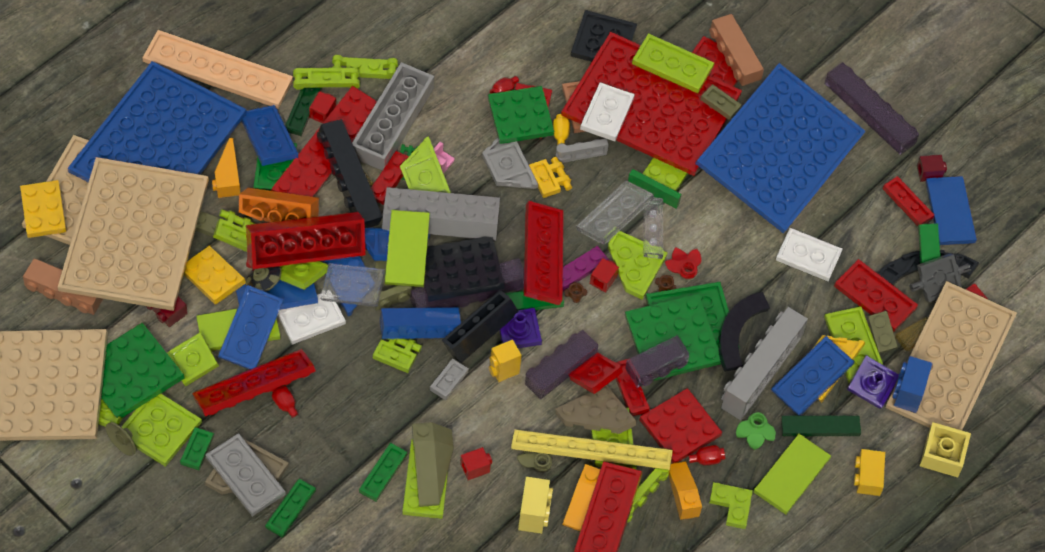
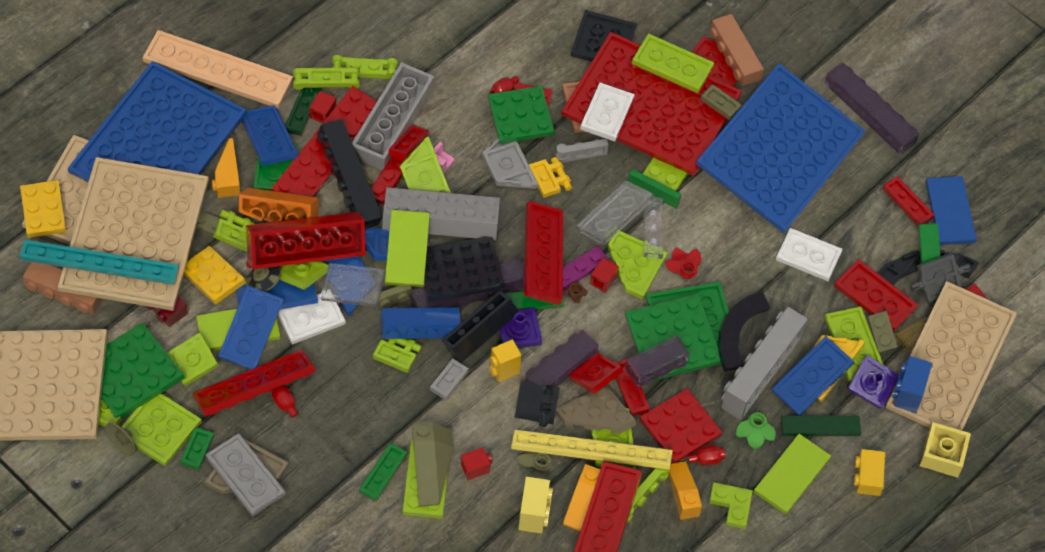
green tile [265,478,316,538] -> none
yellow plant [553,114,570,145] -> none
reddish brown plate [655,275,677,292] -> none
dark red brick [917,155,947,182] -> none
none -> teal plate [20,239,179,285]
none -> red plate [388,125,429,160]
none -> black hinge [514,380,560,427]

